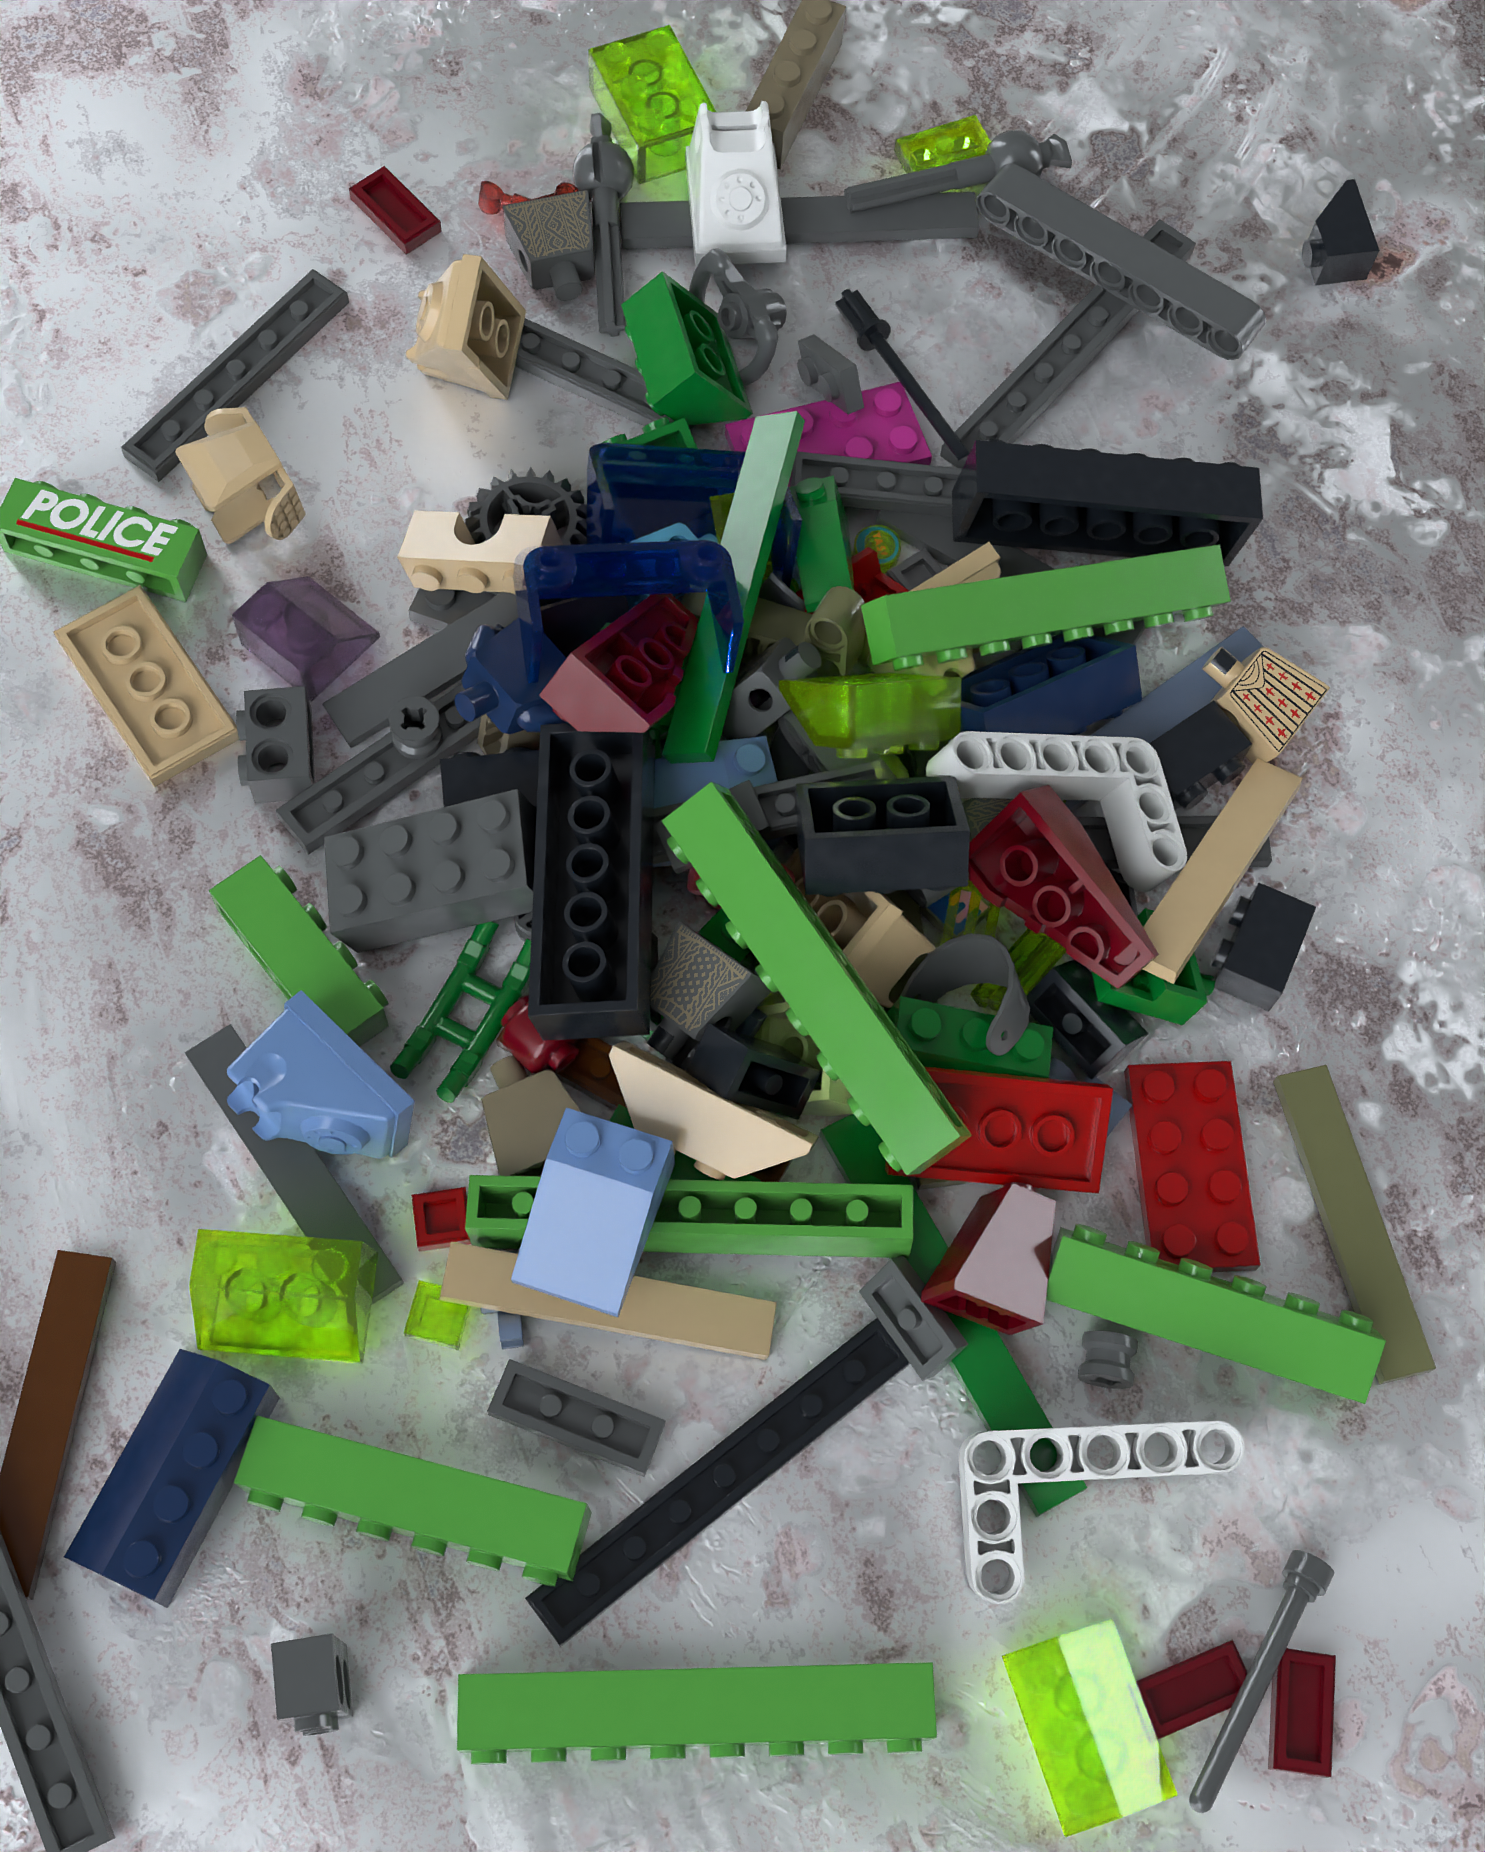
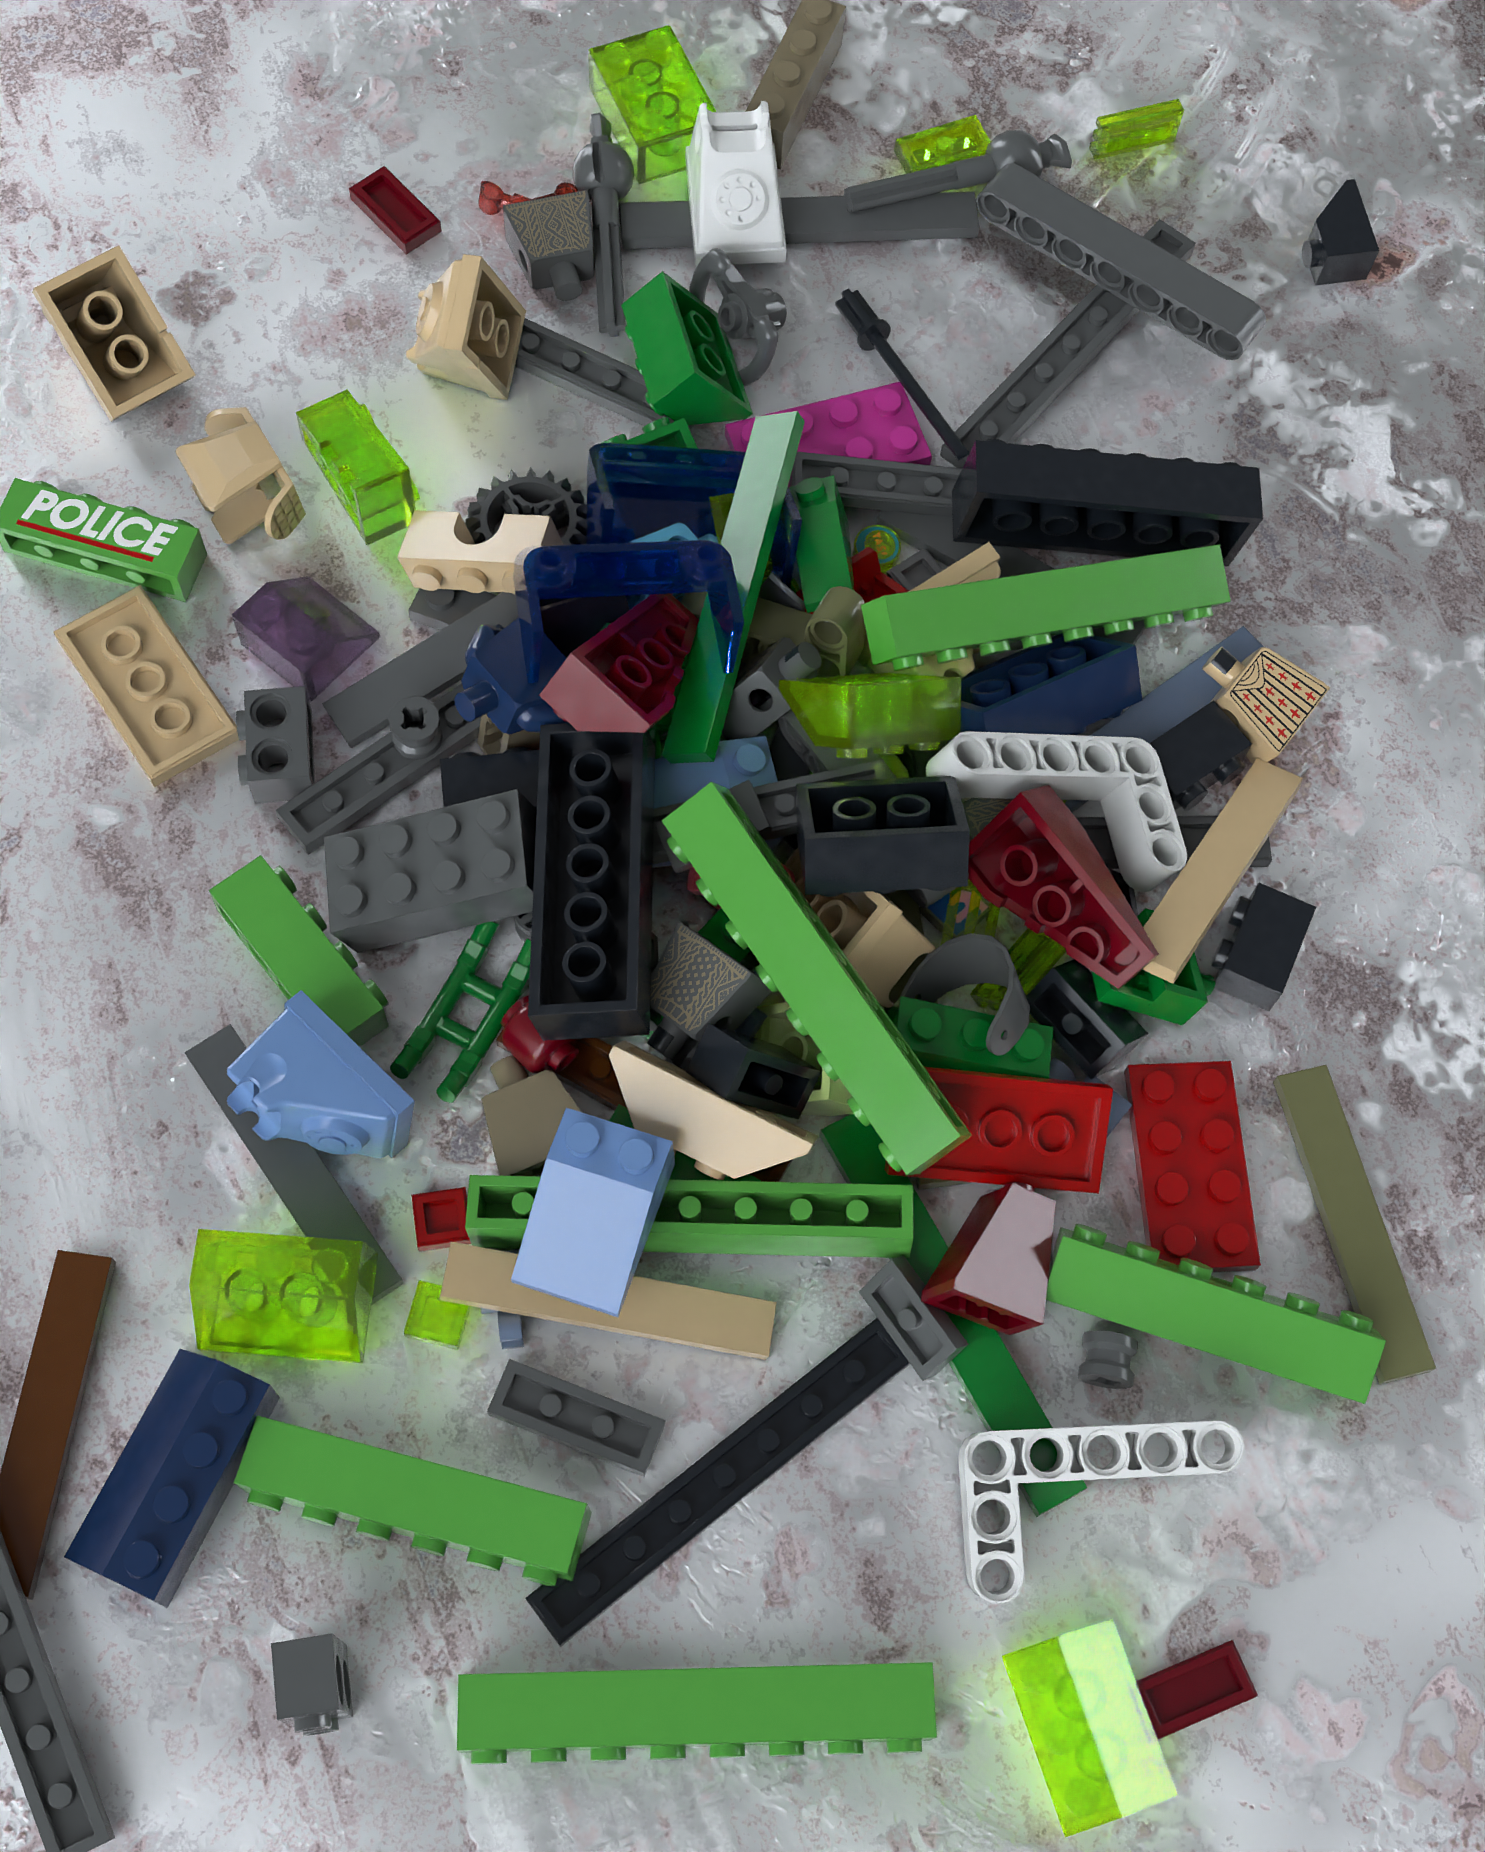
dark grey tile [121,269,349,482] -> none
dark grey plate [797,334,864,414] -> none
dark grey piece [1189,1550,1334,1813] -> none
dark red tile [1268,1648,1336,1778] -> none
none -> tan piece [32,245,196,422]
none -> clear neon green wedge [296,389,420,545]
none -> clear neon green tile [1089,99,1184,160]

